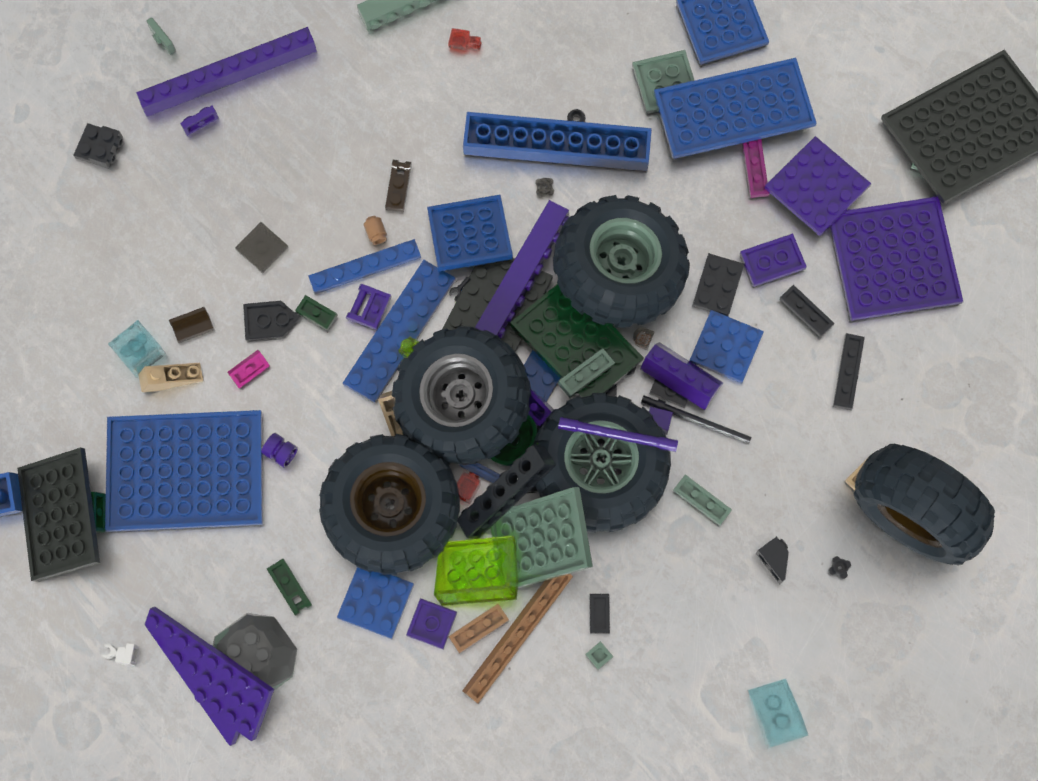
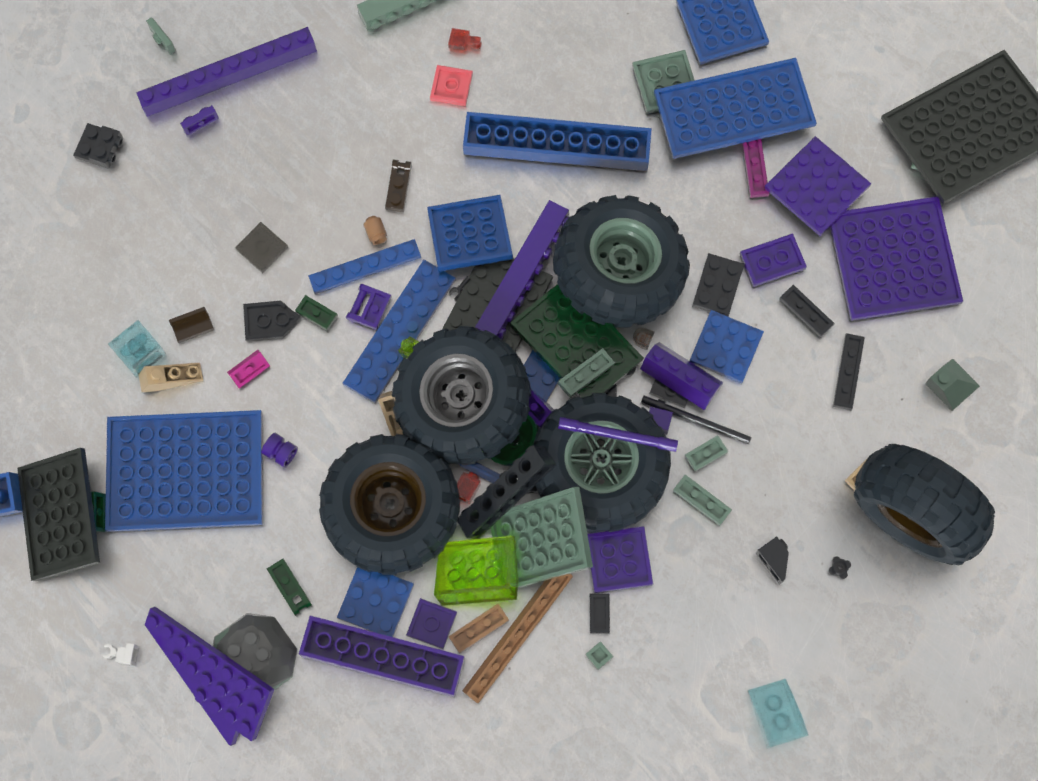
clear smoke plate [535,178,554,196] -> none
black plate [567,109,586,122] -> none
none -> dark purple brick [299,616,465,698]
none -> coral tile [430,65,473,106]
none -> dark purple plate [587,526,653,593]
none -> sand green plate [685,435,728,472]
none -> sand green slope [925,359,980,411]

